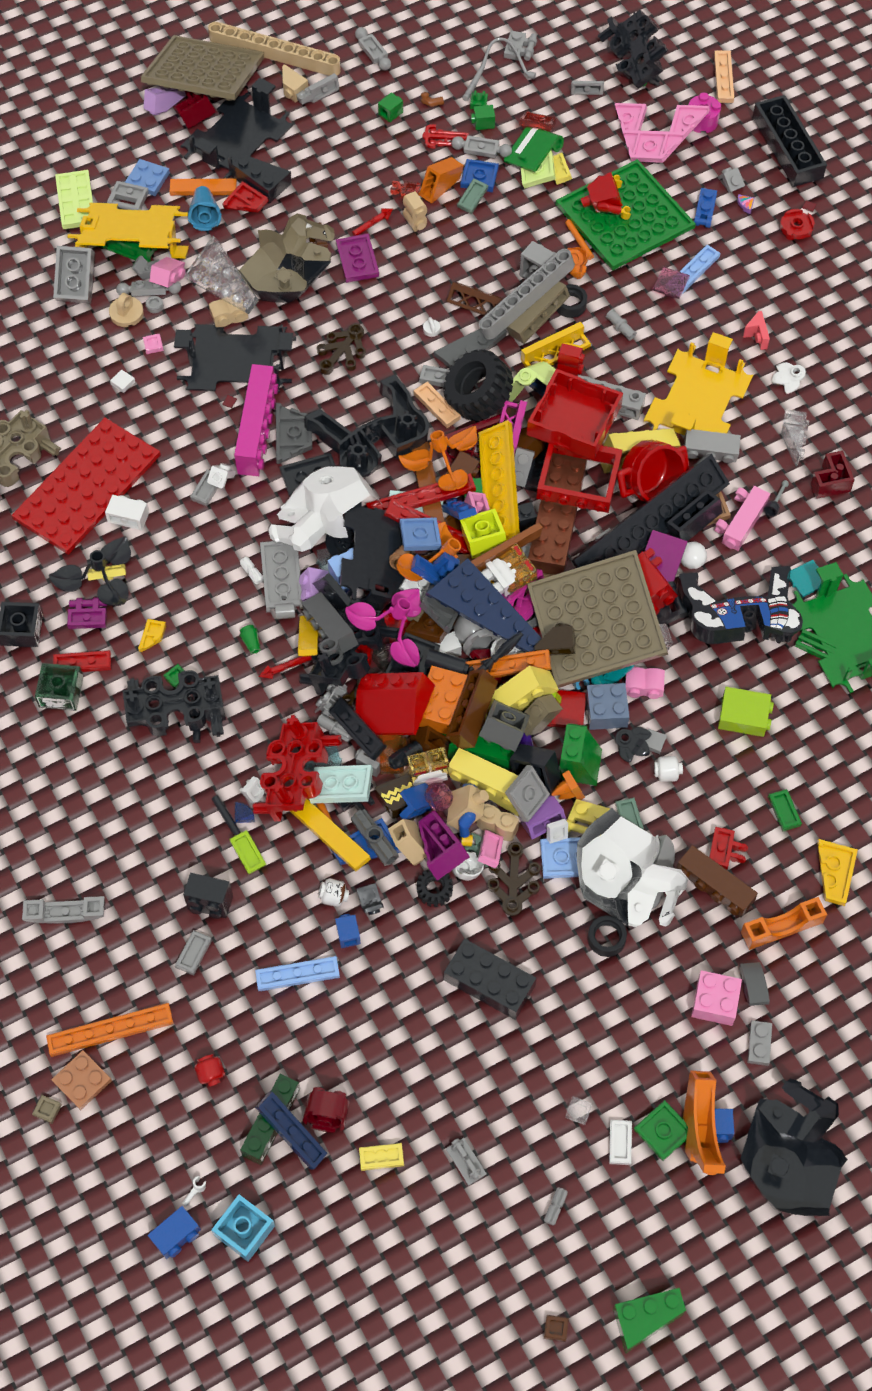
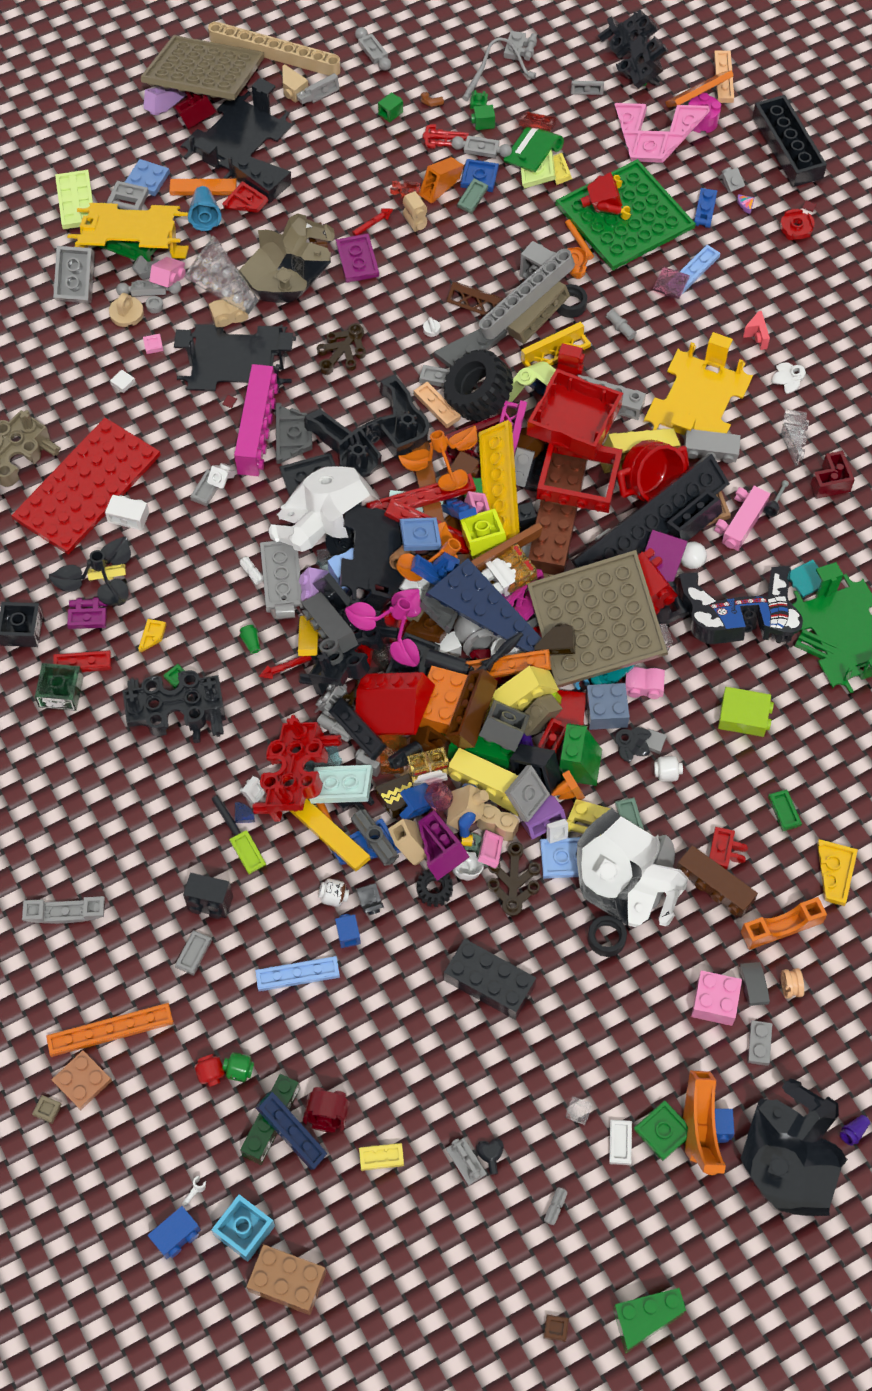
none -> green head [223,1052,254,1082]
none -> medium nougat brick [247,1244,327,1315]
none -> black rock [476,1138,504,1175]
none -> red brick [537,718,567,752]
none -> orange tile [665,70,734,108]
none -> light nougat wheel [781,968,804,999]
none -> dark purple cone [840,1115,870,1146]

